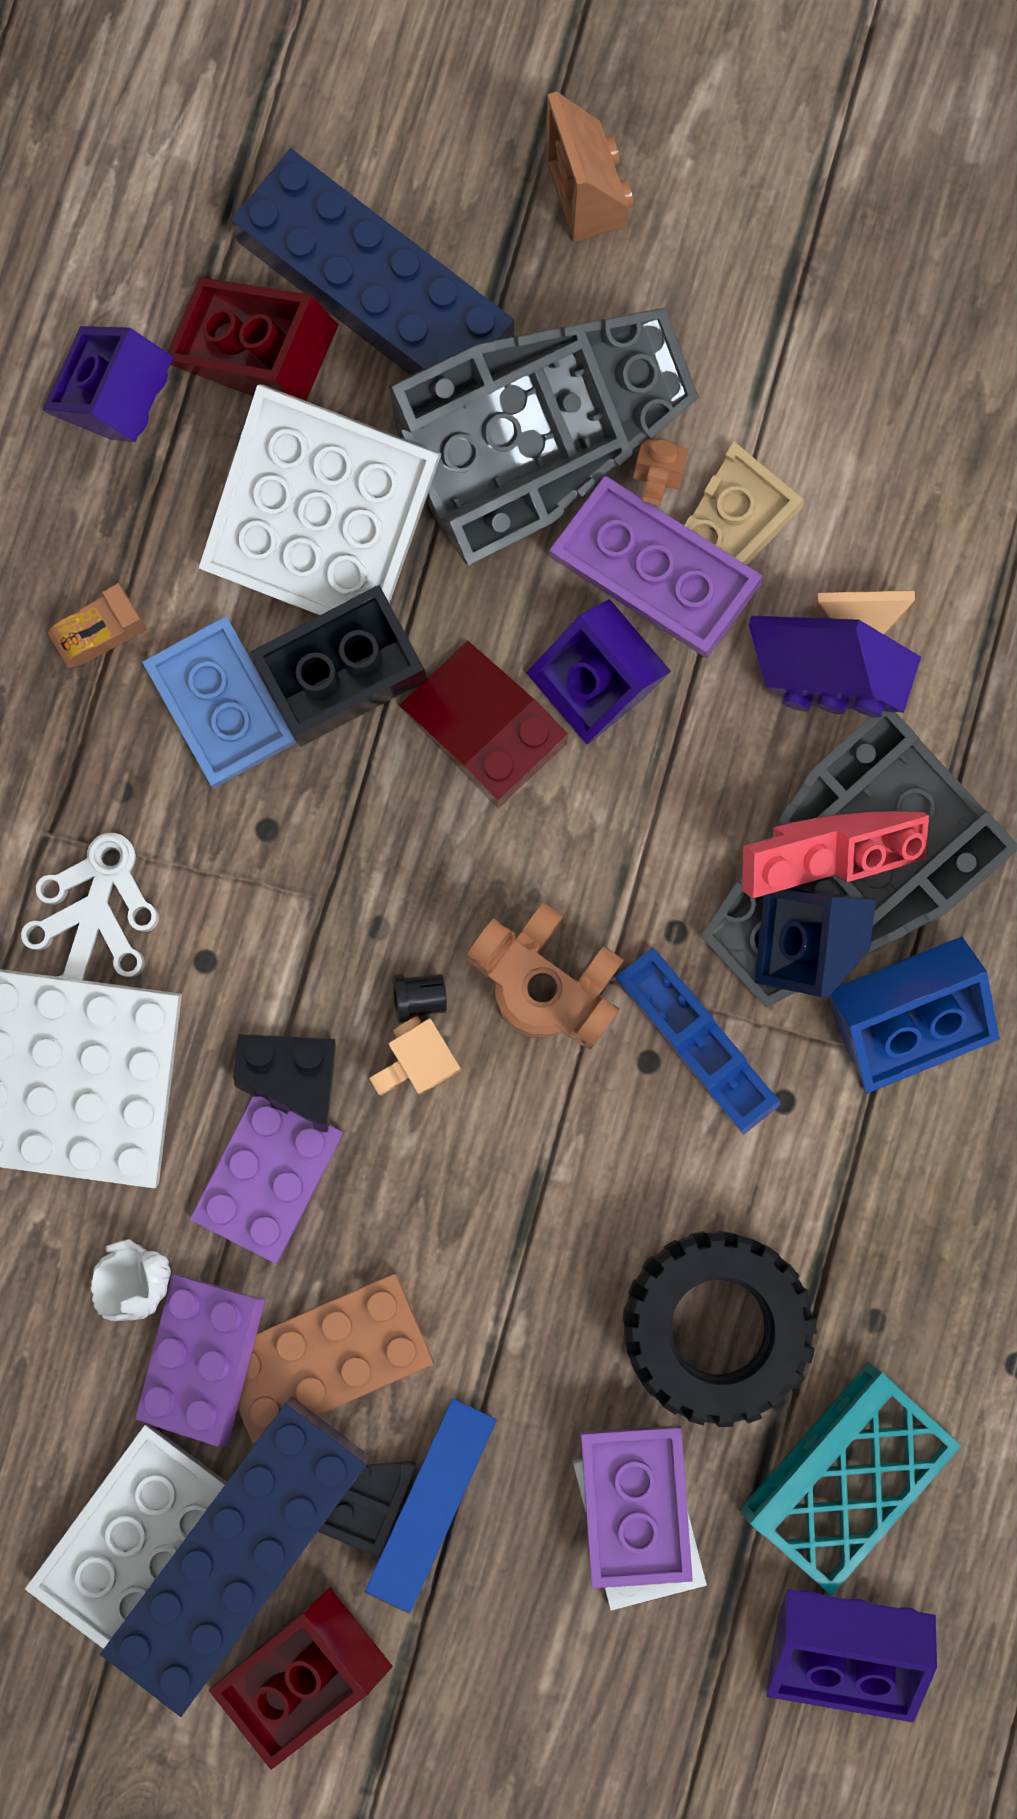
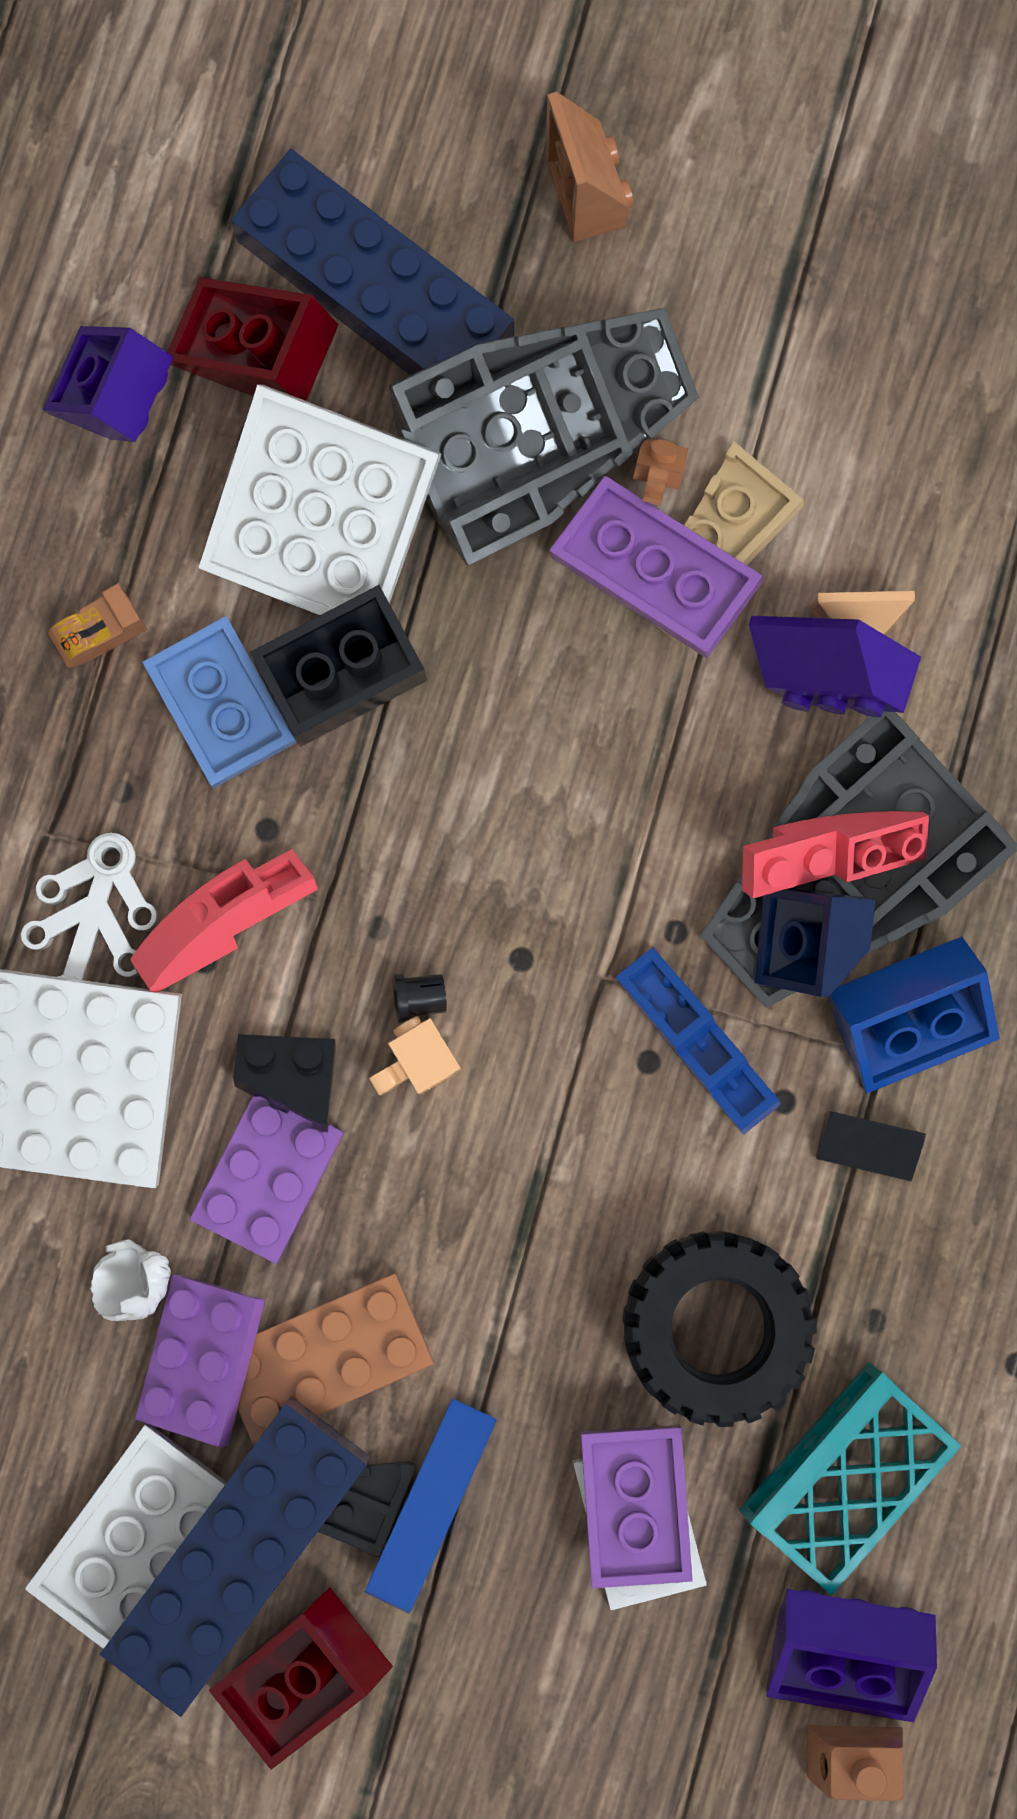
dark red slope [399,641,568,809] -> none
nougat piece [467,902,624,1050] -> none
dark purple slope [526,599,671,744] -> none
none -> coral slope [130,849,318,992]
none -> nougat torso [807,1725,903,1801]
none -> black slope [816,1111,926,1181]

